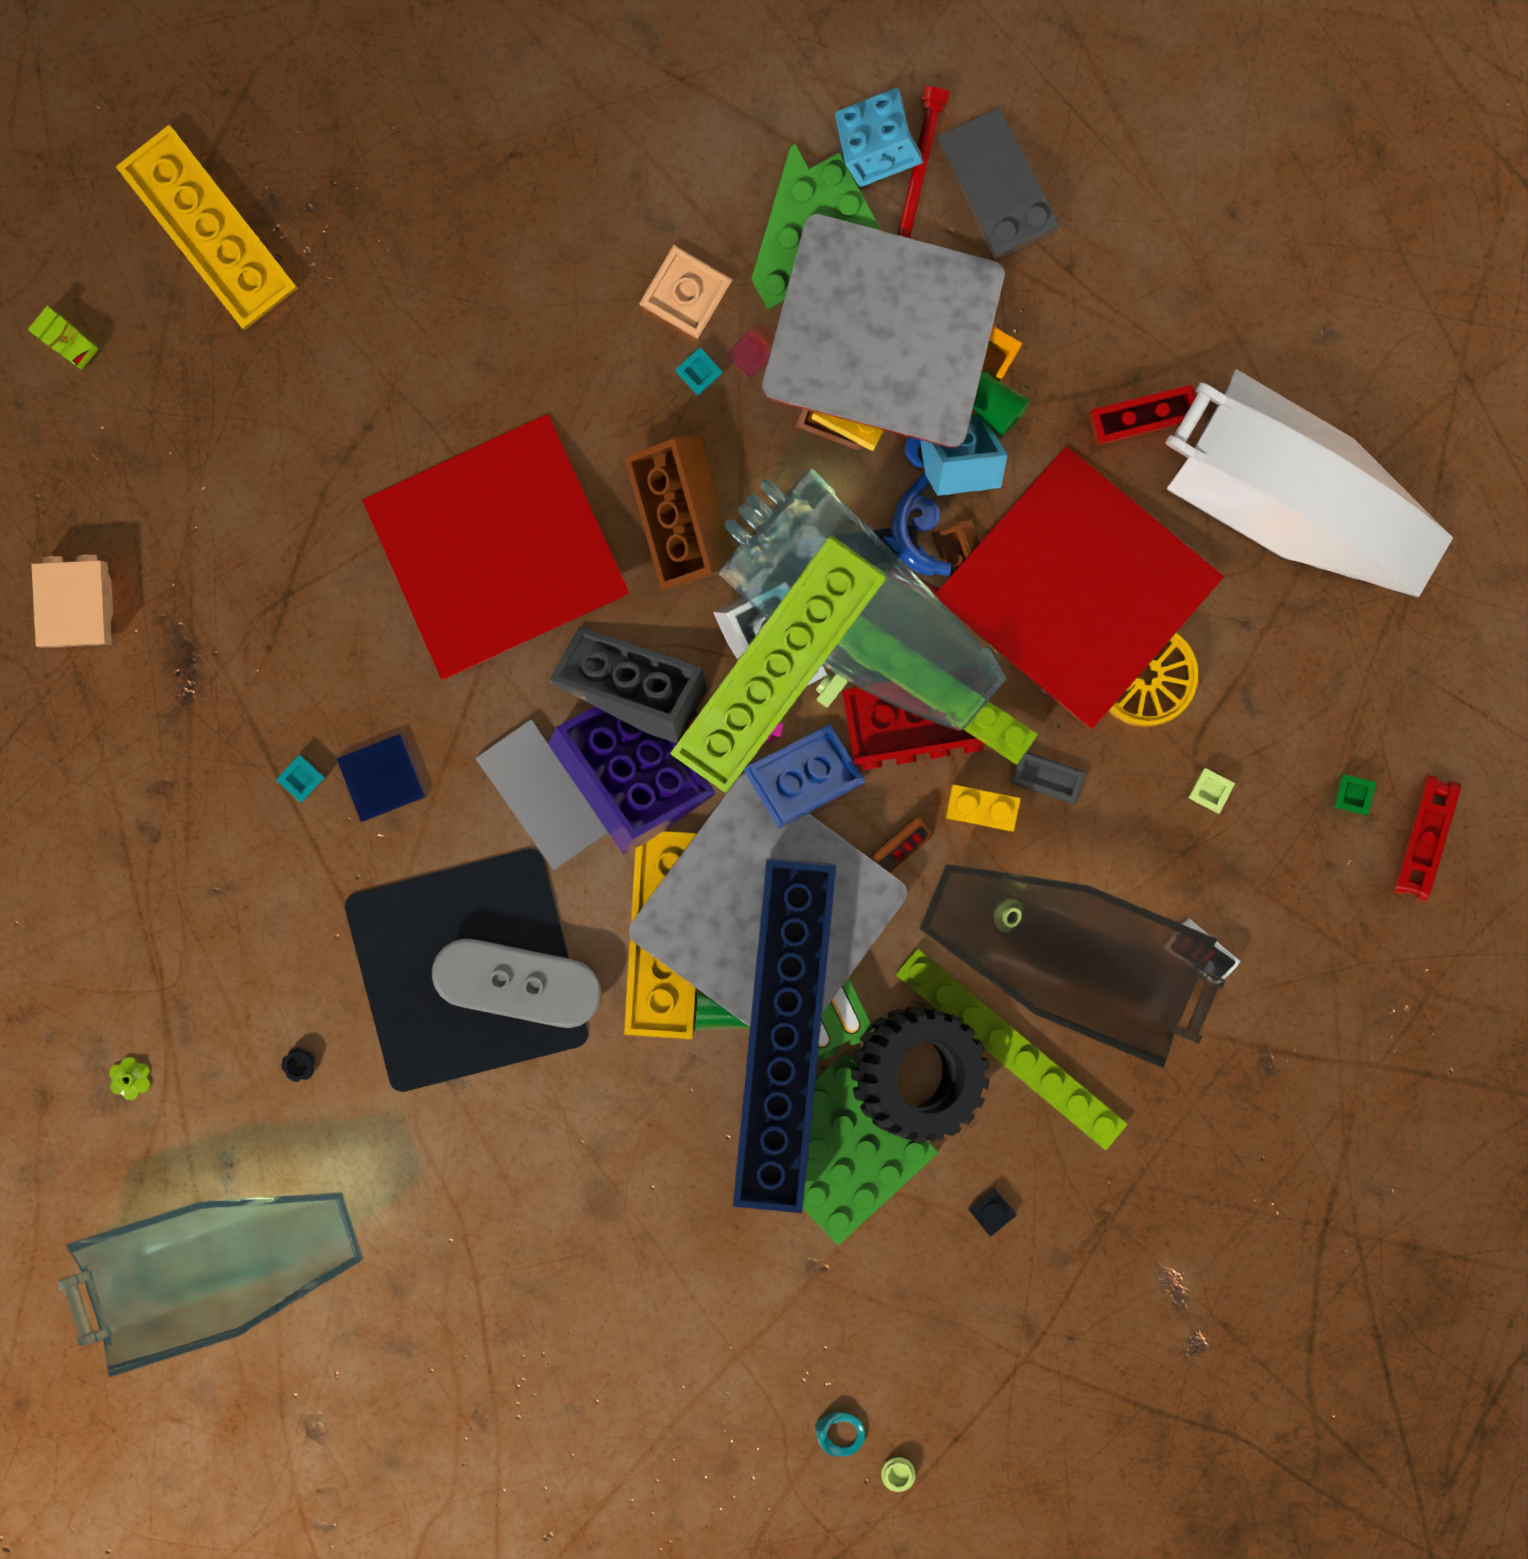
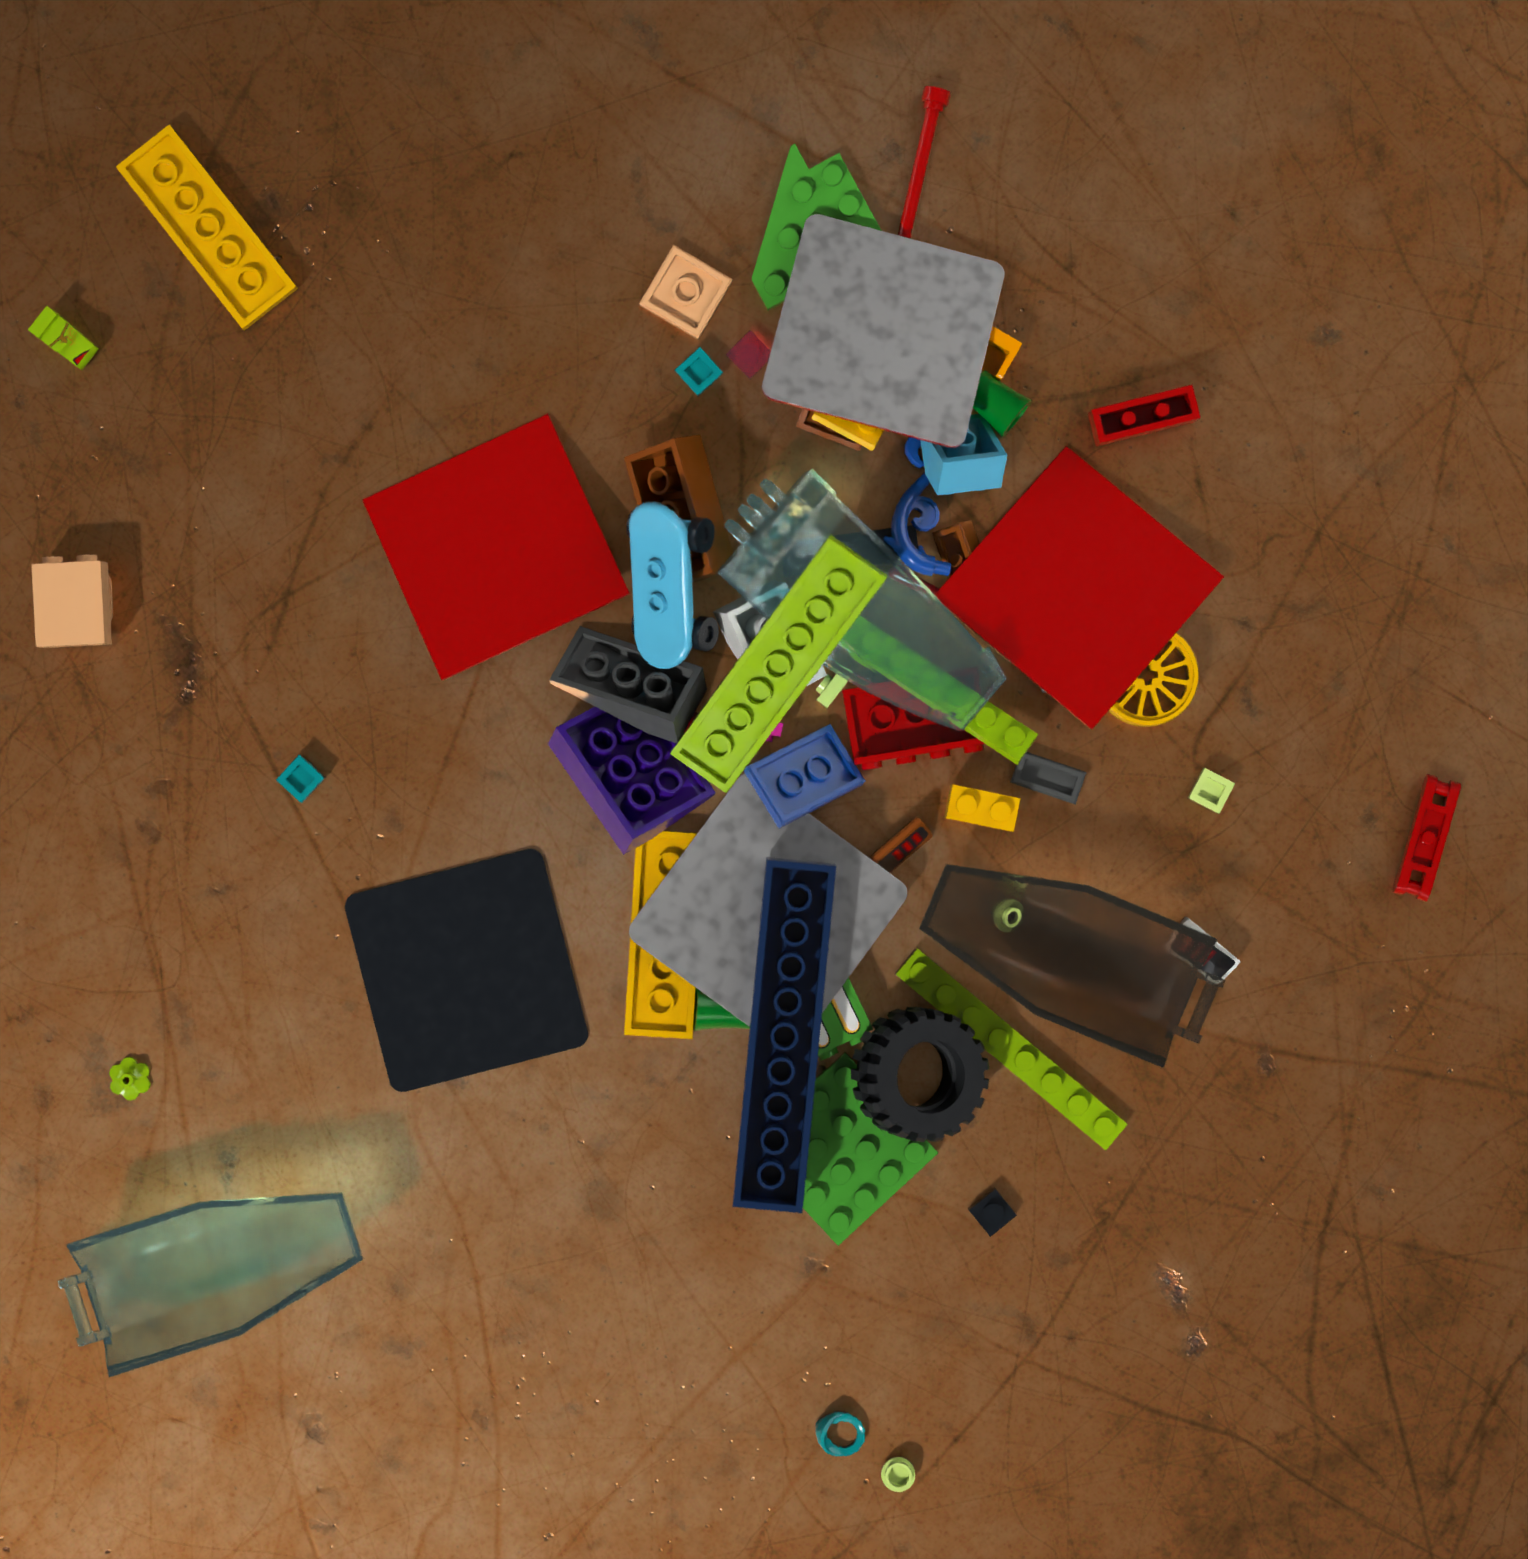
black plate [281,1048,315,1082] -> none
clear blue tile [336,734,426,822] -> none
light grey piece [432,938,601,1028] -> none
light grey tile [475,719,608,870] -> none
medium azure bracket [835,88,923,187] -> none
dark grey slope [937,108,1059,261] -> none
white windscreen [1165,369,1453,597] -> none
green plate [1332,774,1376,816] -> none
none -> medium azure piece [626,502,719,669]

